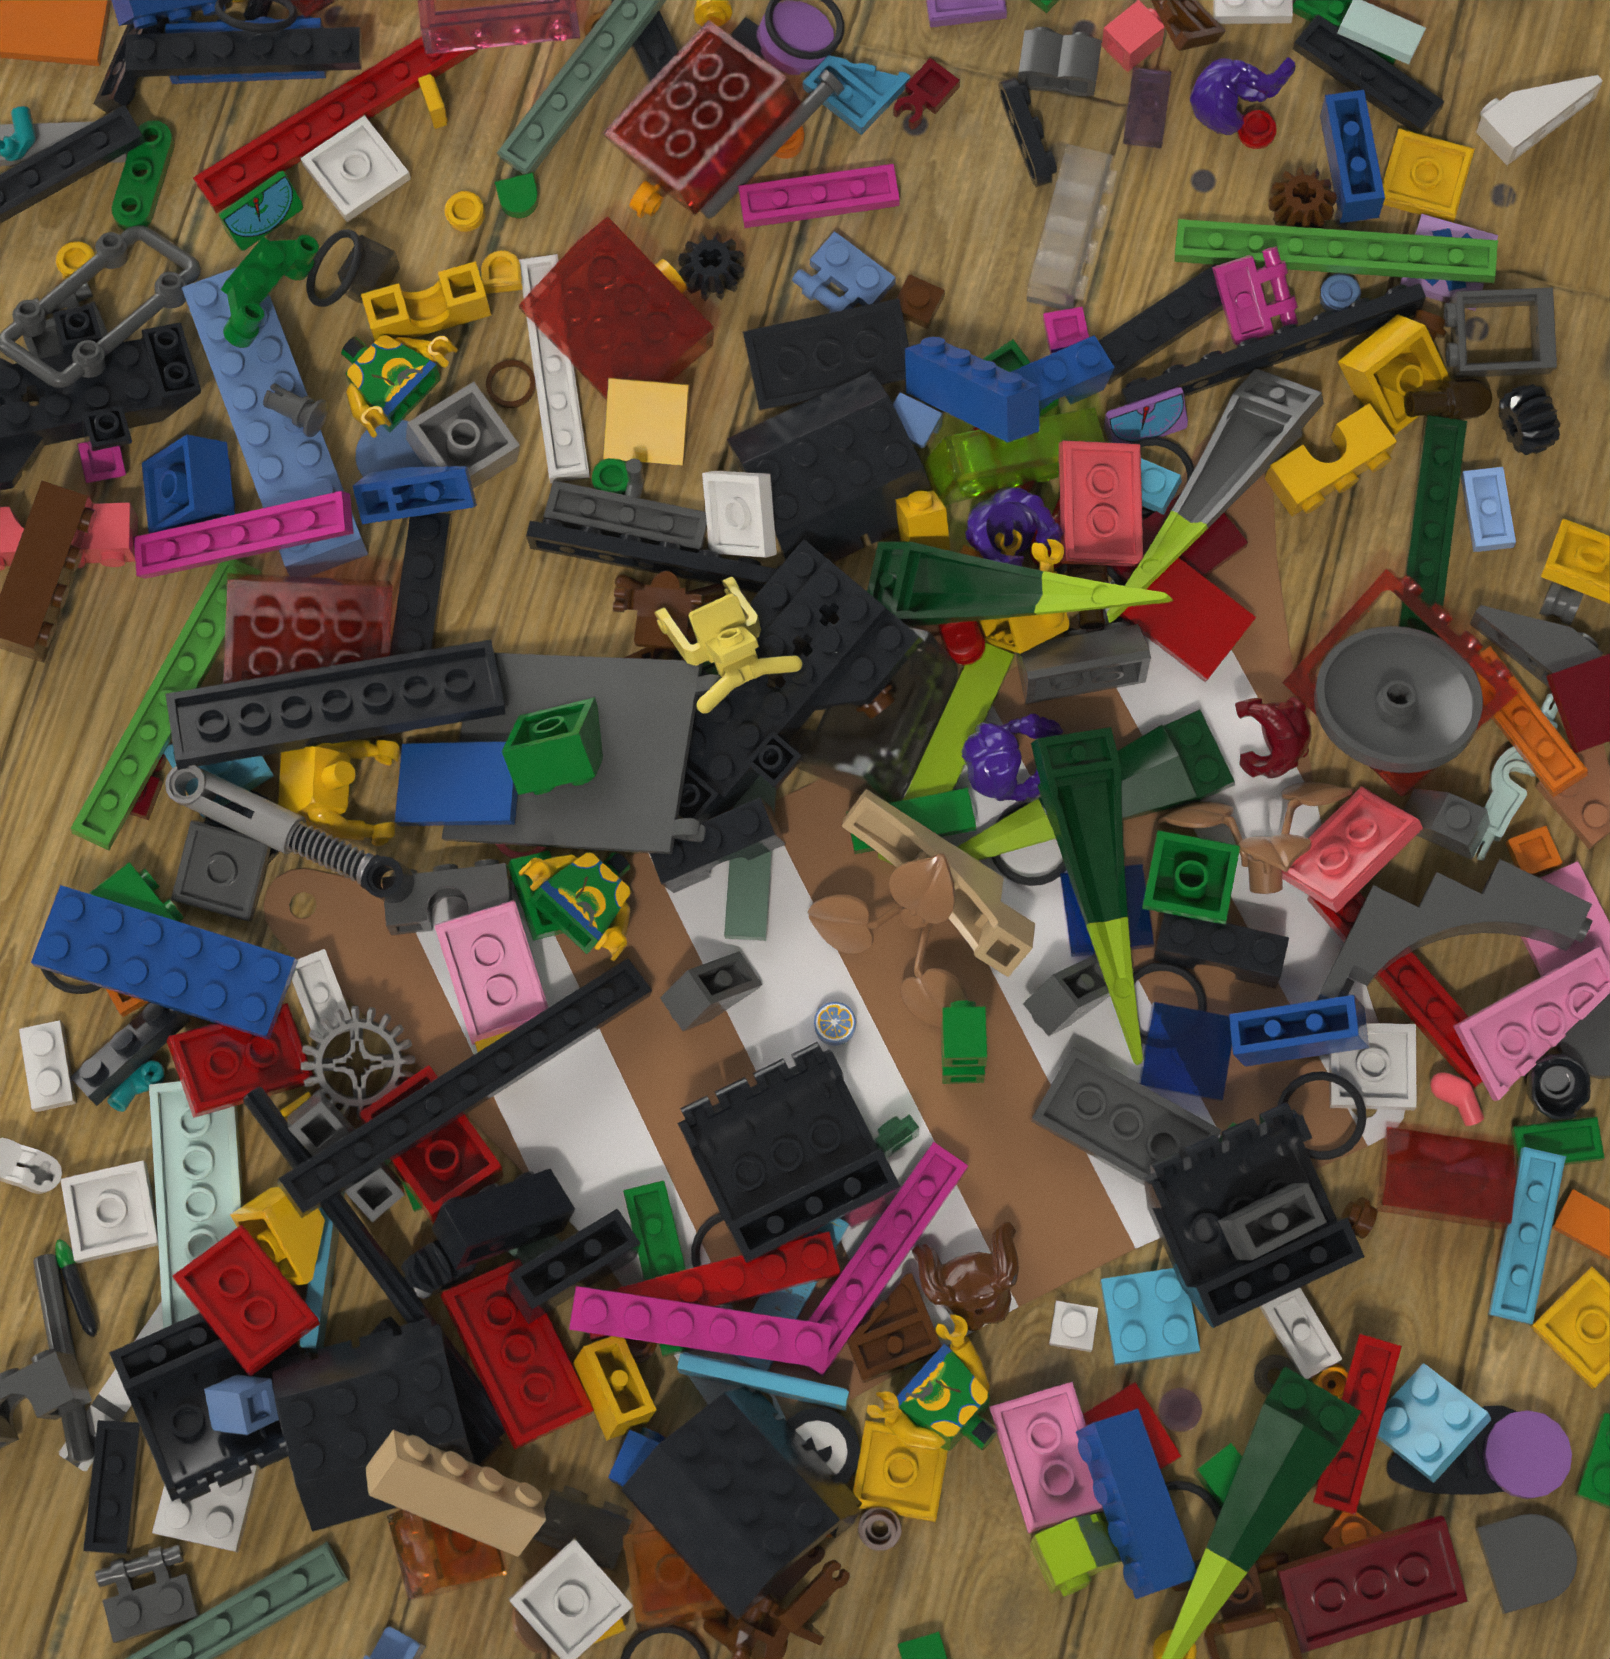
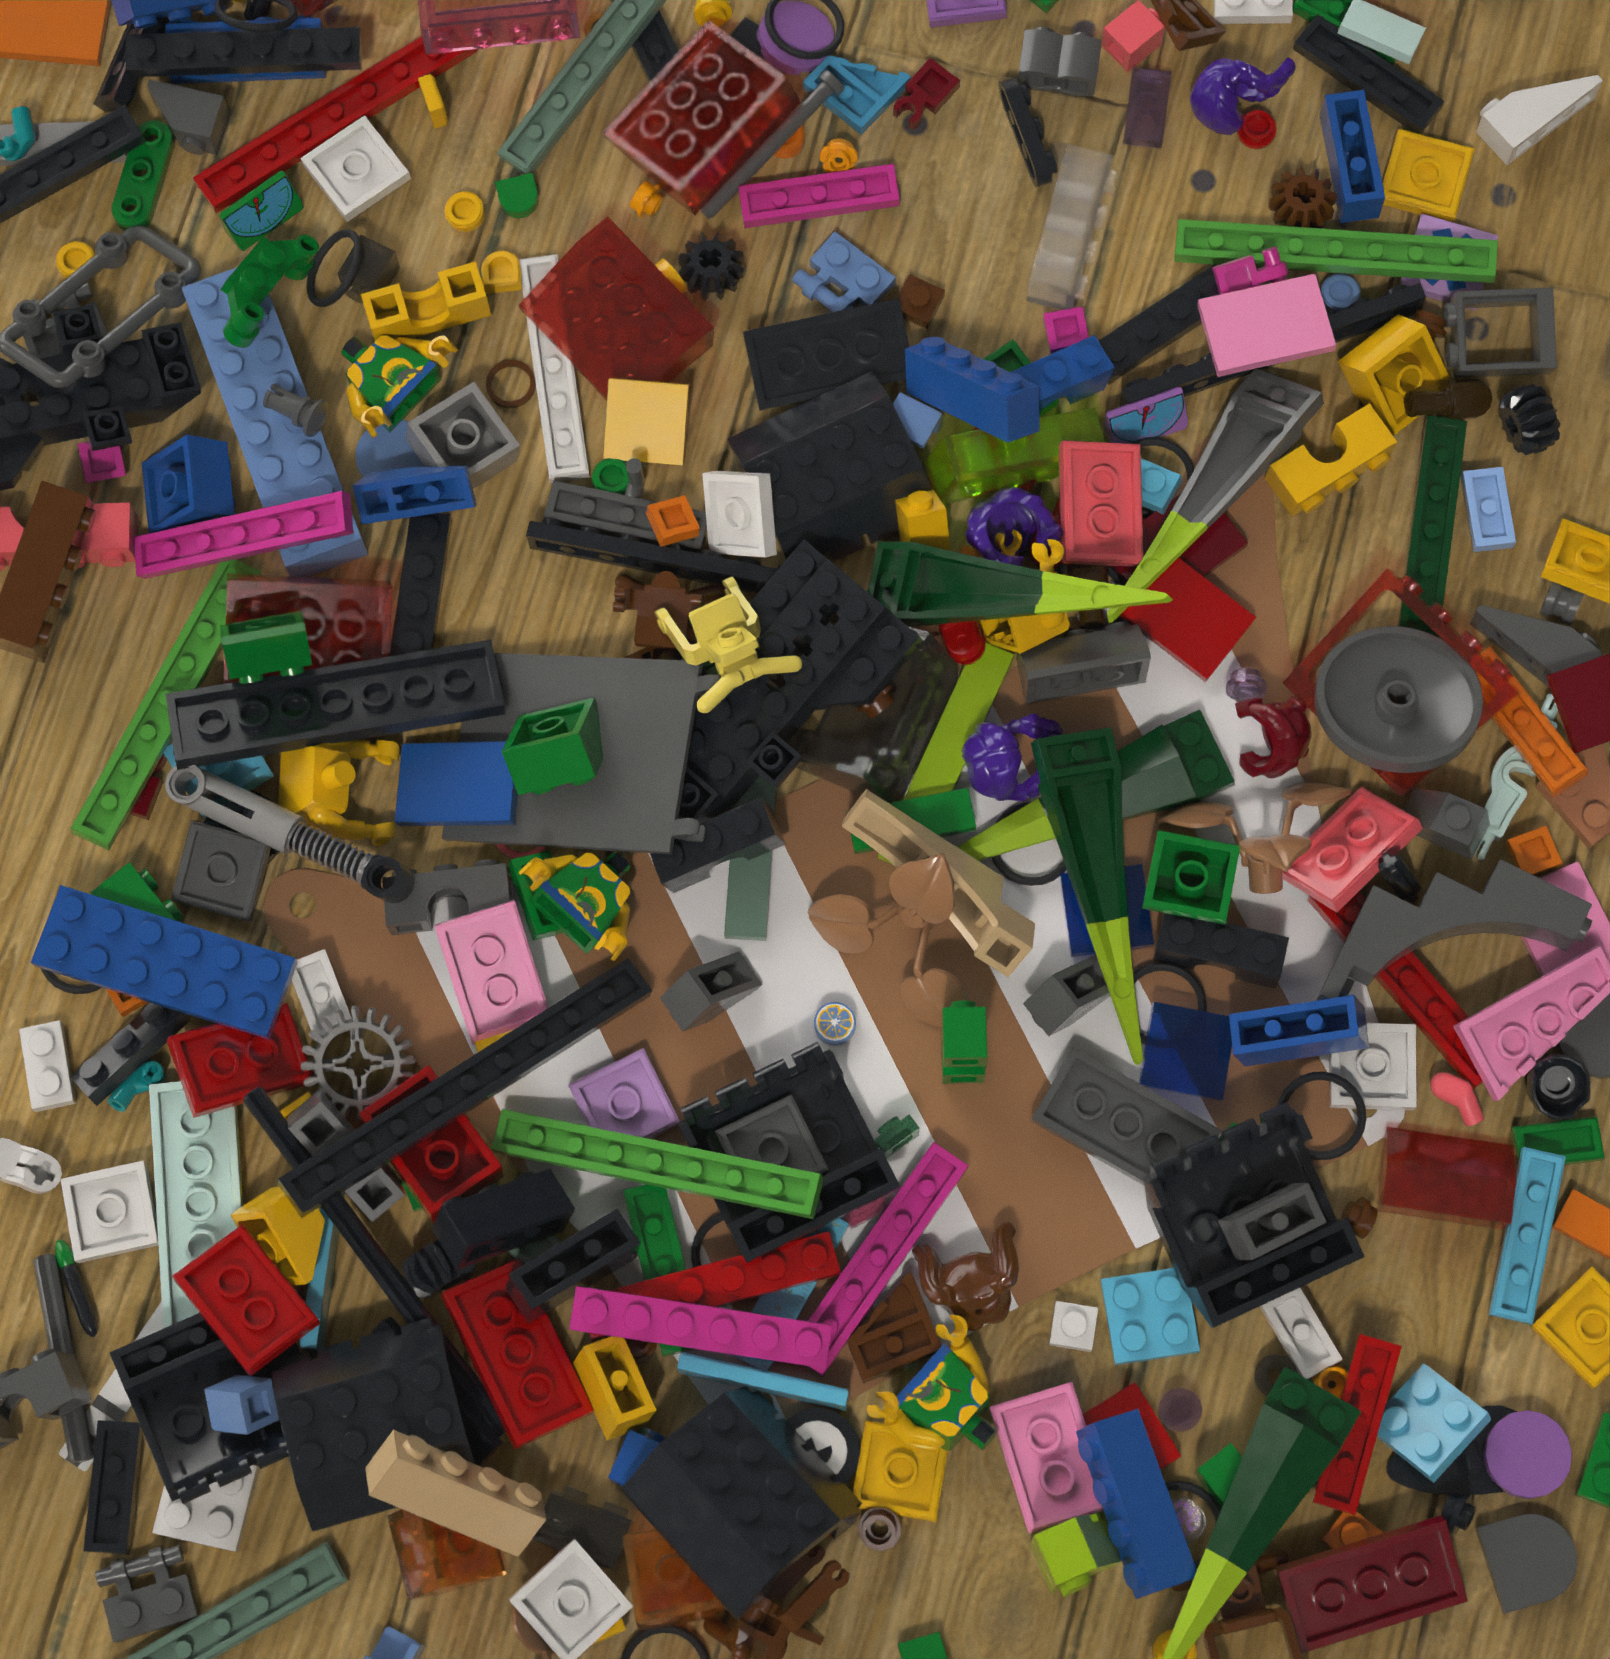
none -> dark grey slope [147,79,230,155]
none -> green slope [220,611,312,684]
none -> bright green plate [491,1109,824,1219]
none -> lavender tile [568,1048,680,1139]
none -> orange plate [646,495,700,547]
none -> dark grey tile [715,1094,829,1209]
none -> light orange plate [819,138,858,173]
none -> clear tile [1171,1498,1206,1544]
none -> bright pink tile [1197,274,1336,377]
none -> clear purple plate [1226,668,1267,702]
none -> black axle [1378,852,1422,903]
none -> black plate [1441,1492,1476,1535]

